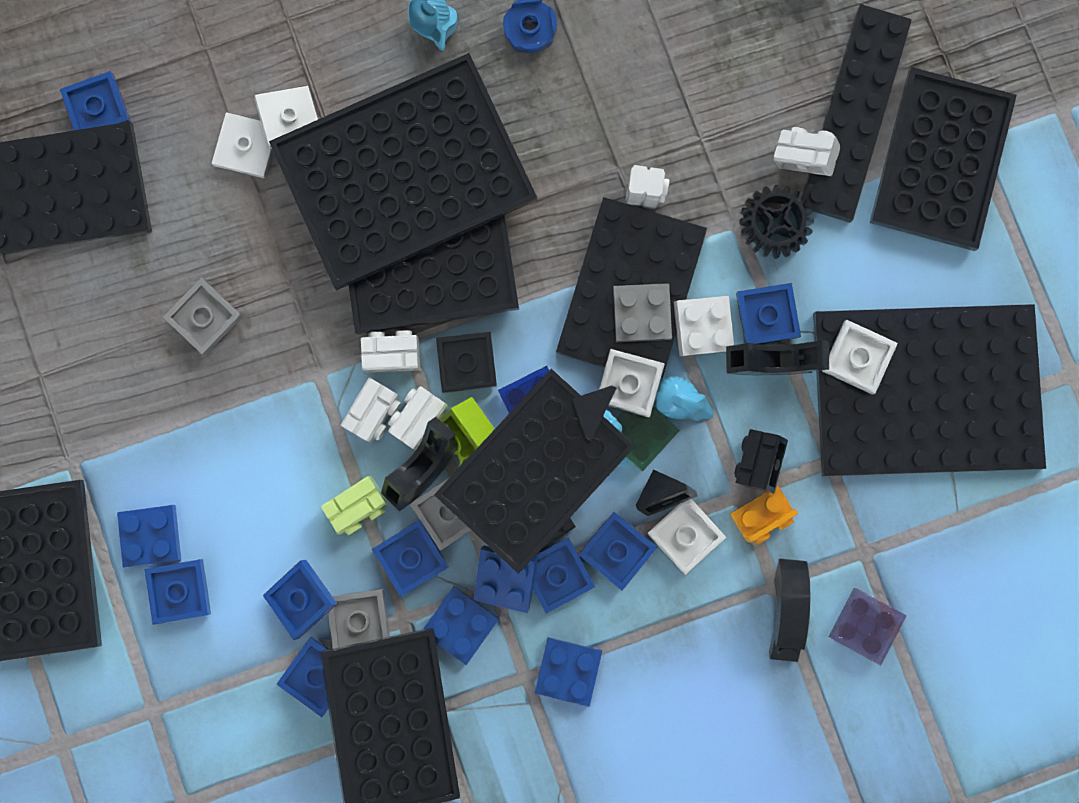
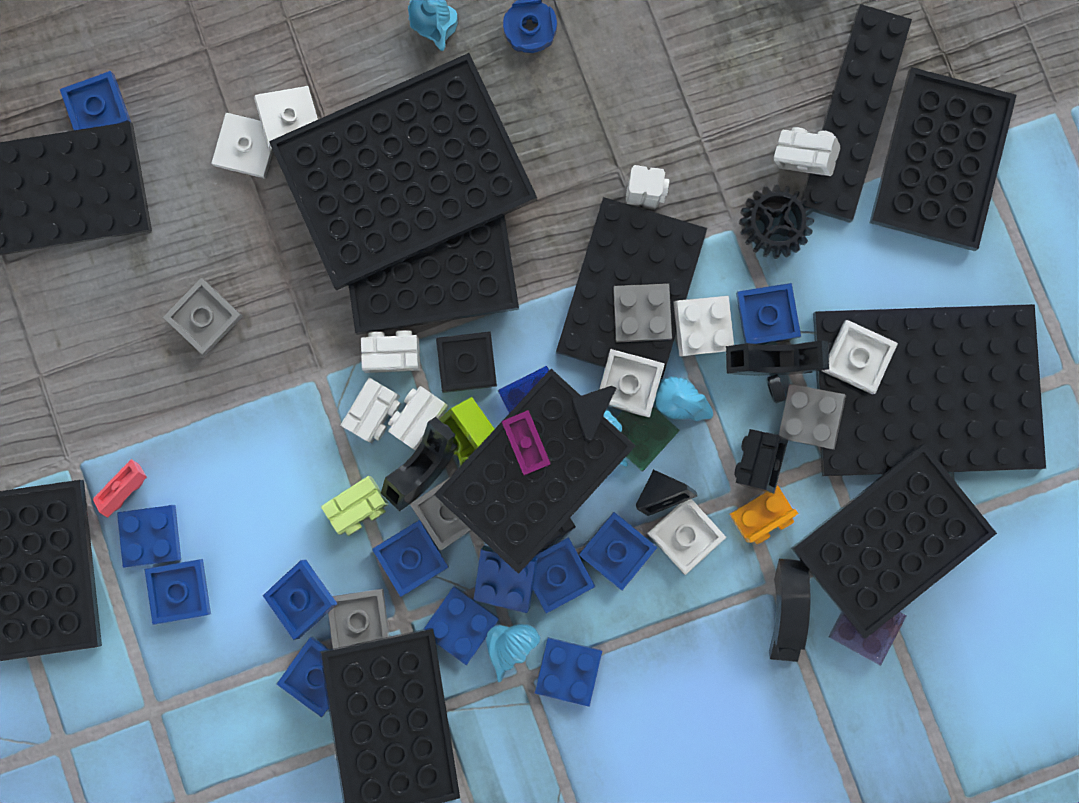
none -> coral plate [93,459,147,518]
none -> medium azure hair [486,624,541,682]
none -> magenta plate [502,410,551,475]
none -> black tile [766,374,786,403]
none -> light grey plate [779,384,846,450]
none -> black plate [791,444,997,639]

